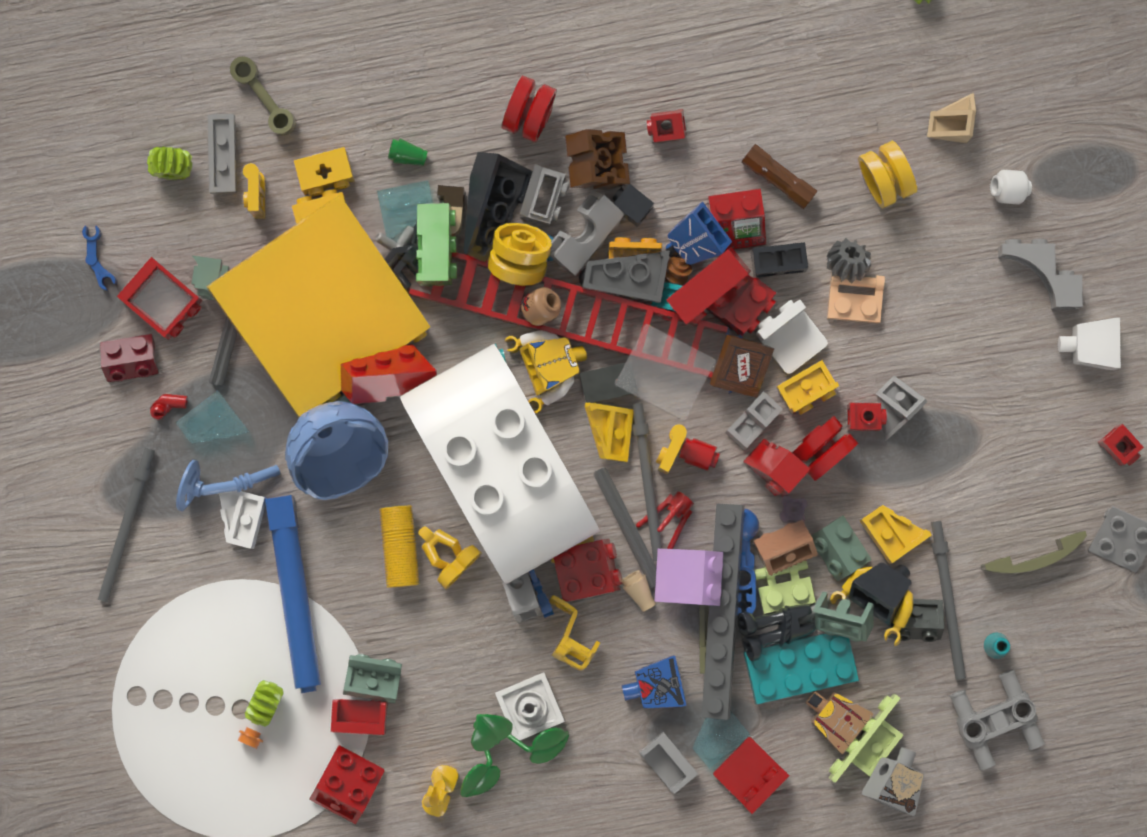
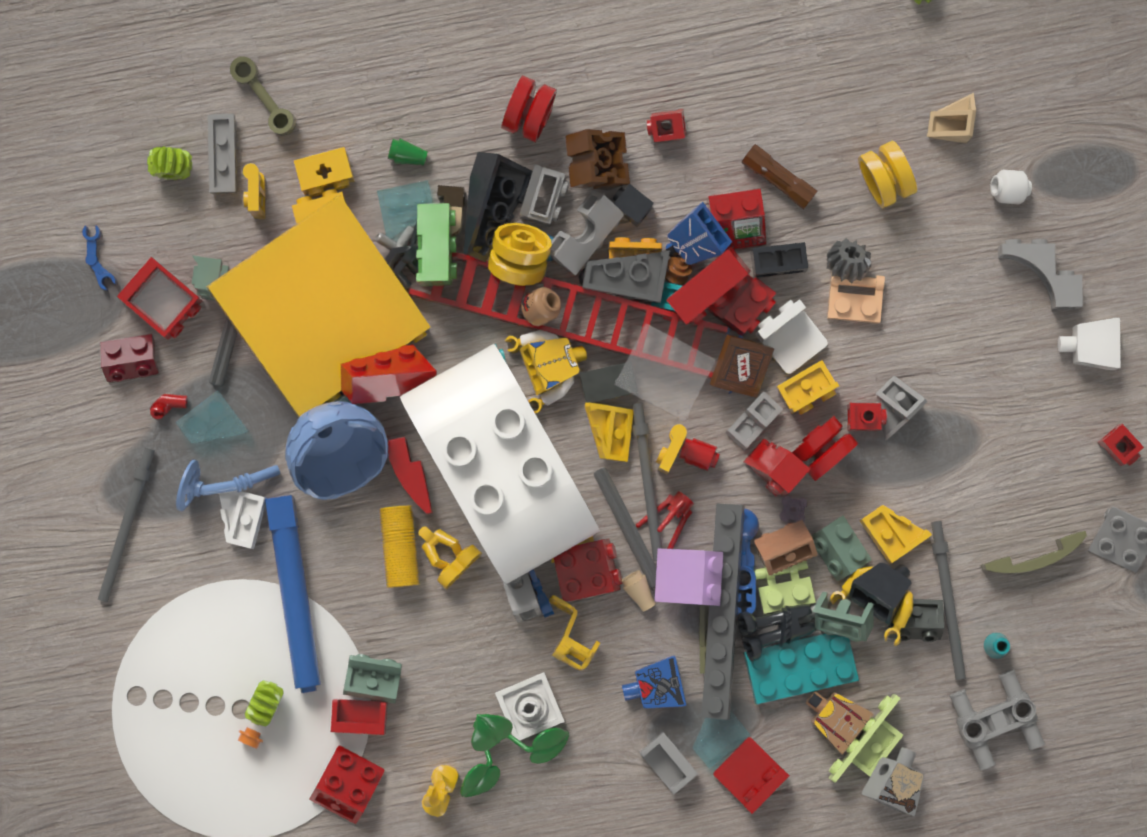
none -> red slope [388,437,433,514]

